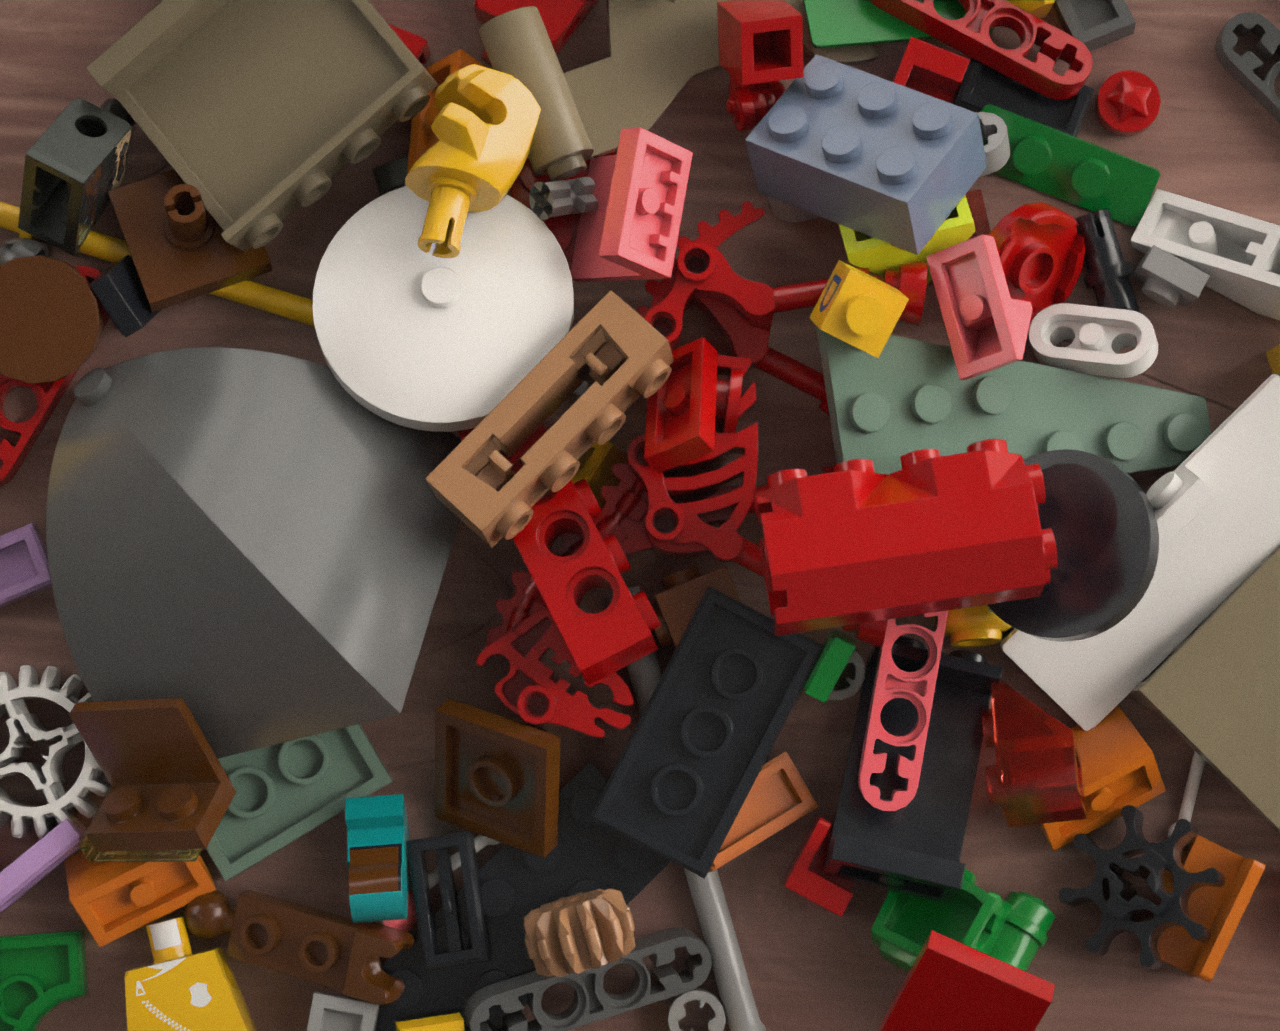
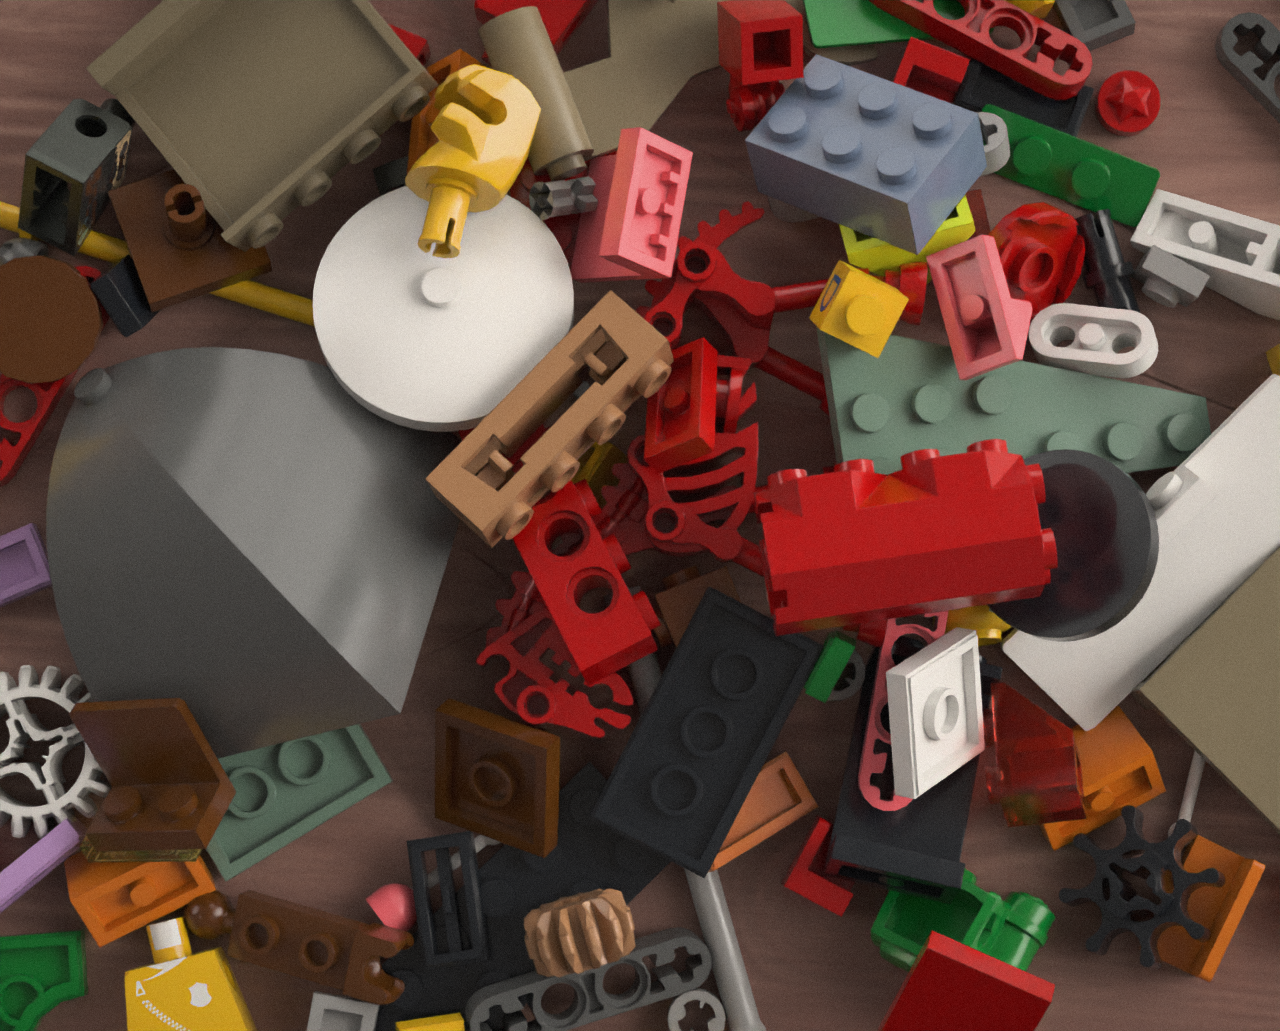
teal leg [345,794,410,923] -> none
none -> white tile [886,627,985,799]

